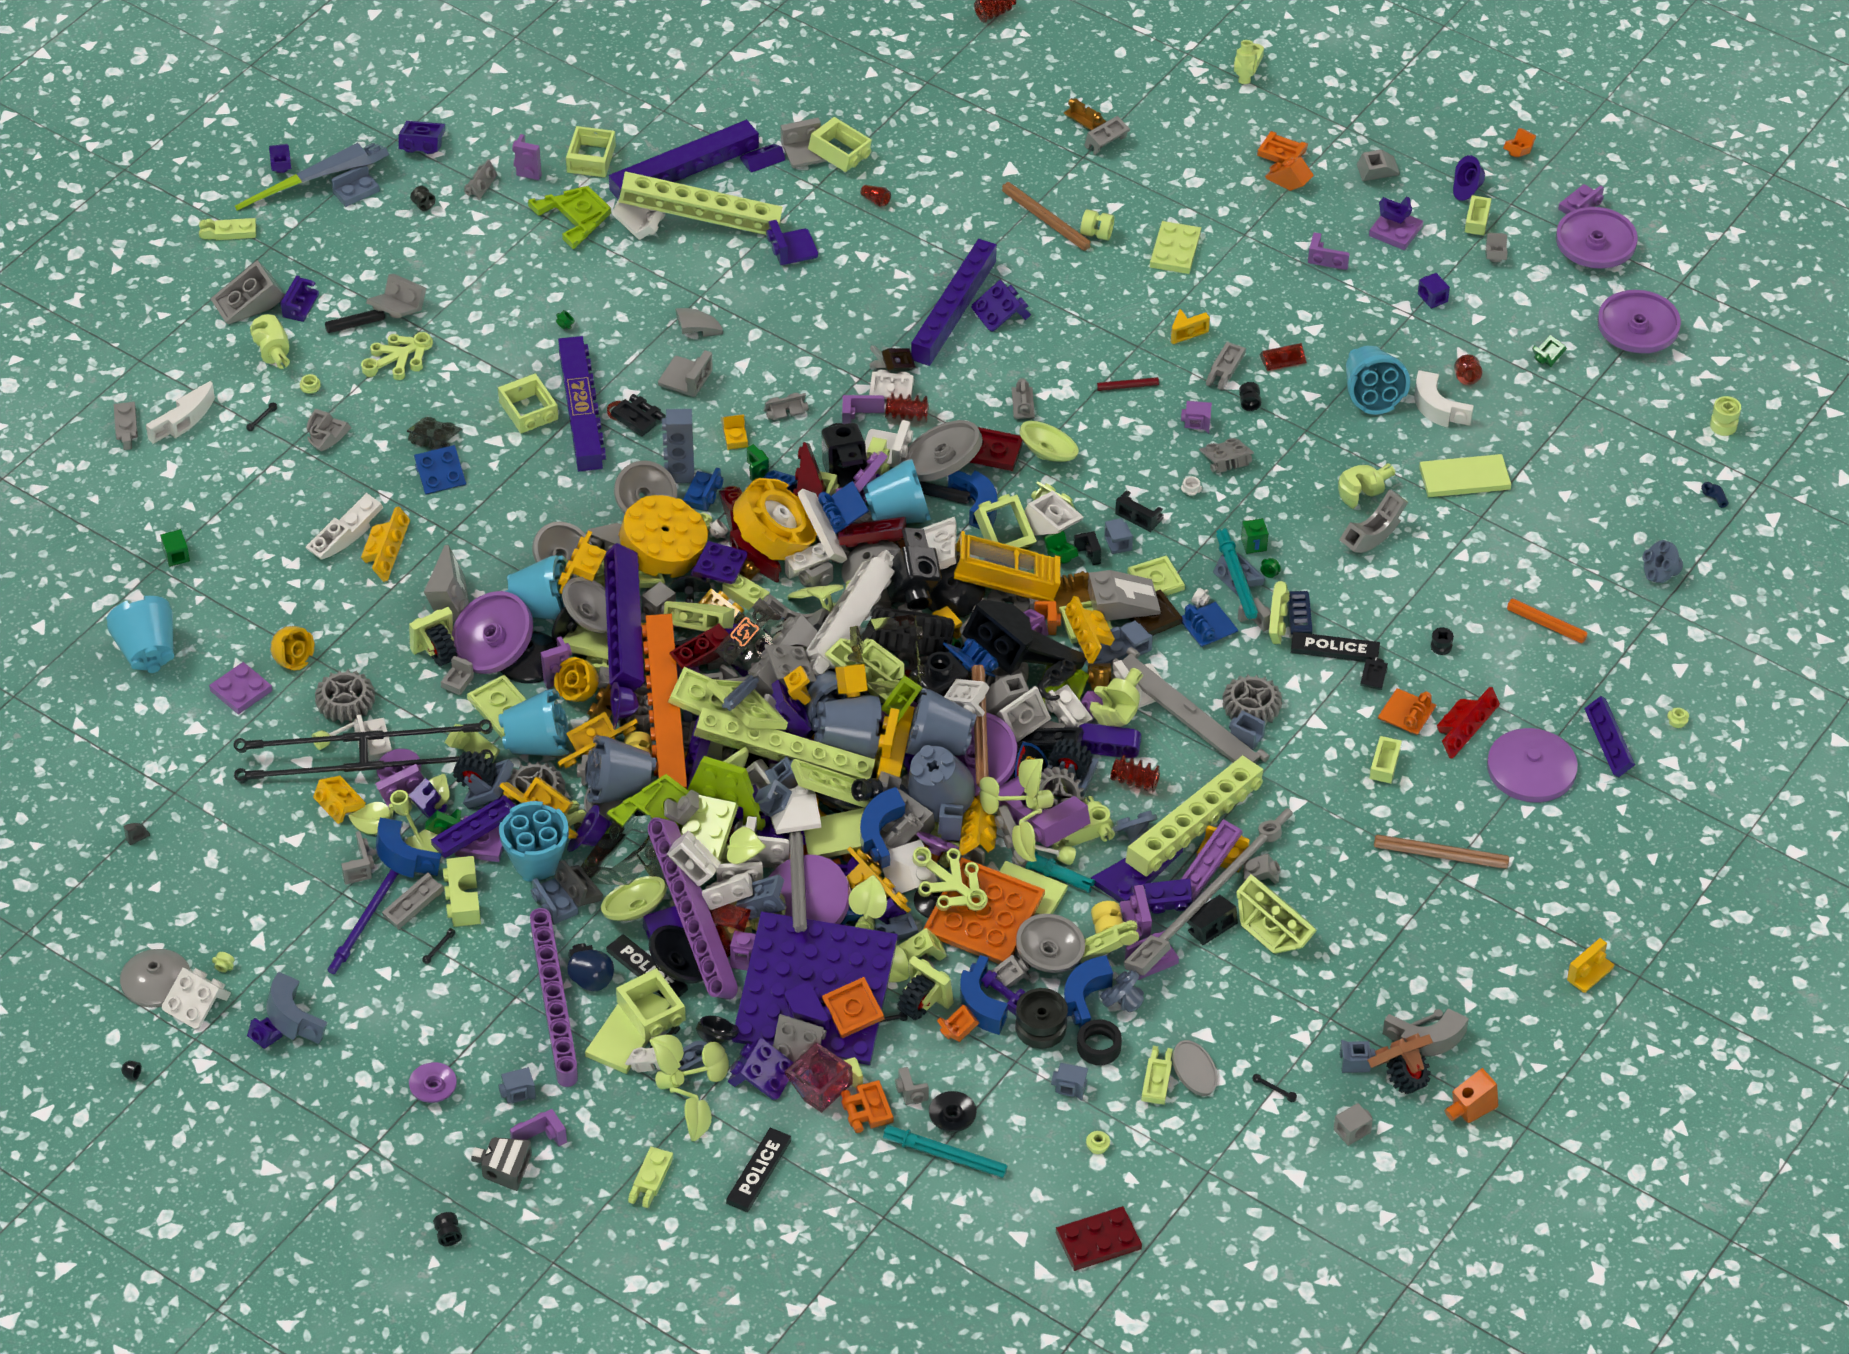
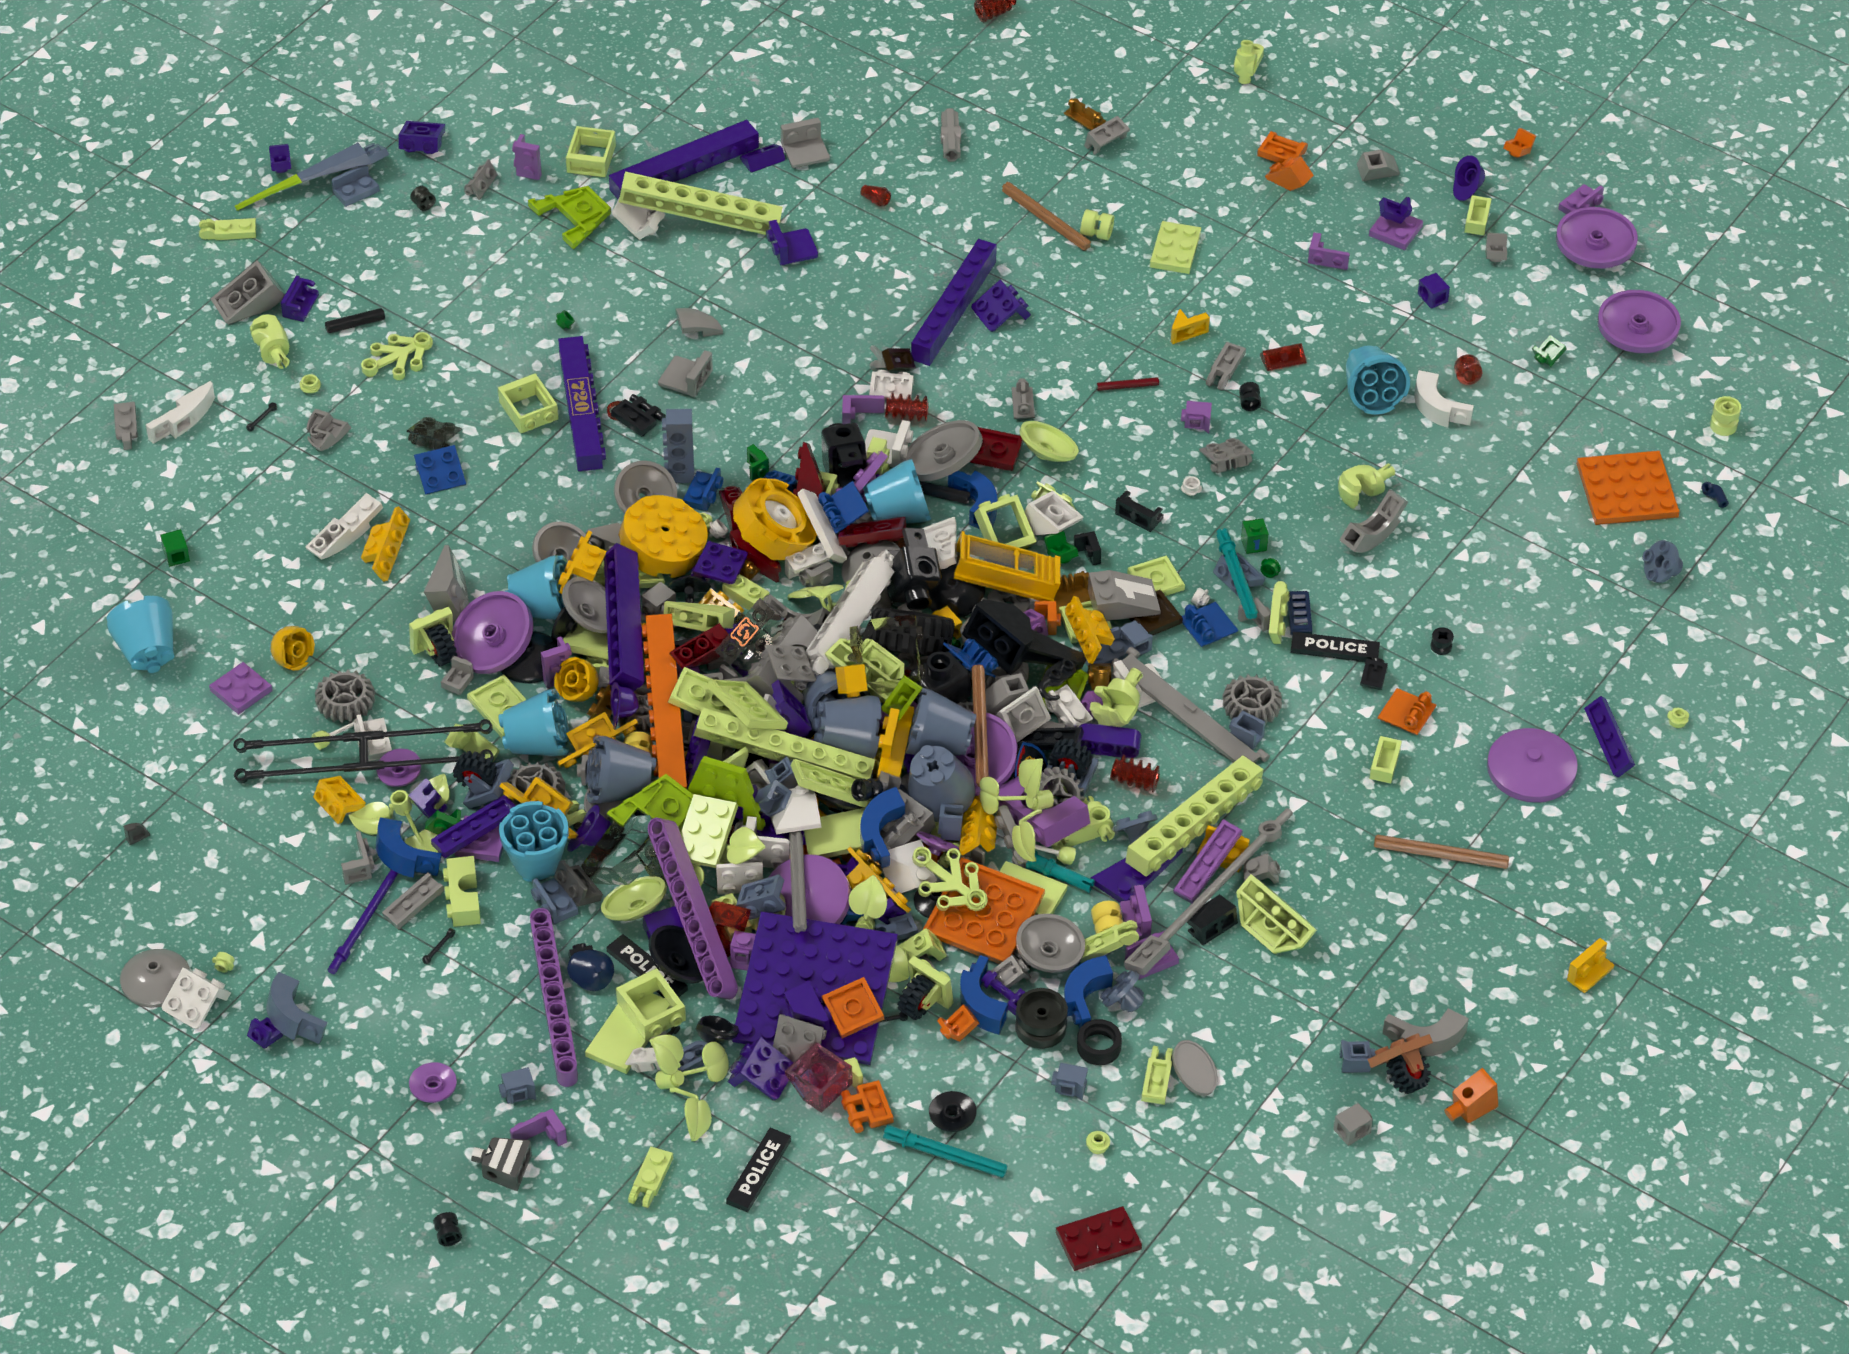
black hinge [121,1060,142,1081] -> none
light grey bracket [366,274,426,318] -> none
medium lavender bracket [375,764,425,811] -> none
light grey bracket [664,790,699,826] -> none
white brick [667,831,721,887] -> none
white bracket [702,872,753,910] -> none
yellow slope [721,414,748,450] -> none
sand blue axle [722,675,759,711] -> none
light grey hinge [764,393,809,421] -> none
yellow bracket [783,666,811,705] -> none
yellowish green window [808,117,872,172] -> none
light grey bracket [895,1067,929,1105] -> none
white bracket [944,679,990,717] -> none
sand blue window [1104,518,1133,554] -> none
dark purple bracket [1145,878,1193,914] -> none
black hinge [1252,1074,1297,1102] -> none
light grey hinge [1411,1009,1443,1026] -> none
yellowish green tile [1419,454,1511,497] -> none
red bracket [1437,687,1500,759] -> none
orange axle [1507,598,1588,643] -> none
none -> light grey piece [941,108,961,162]
none -> orange plate [1576,450,1679,525]

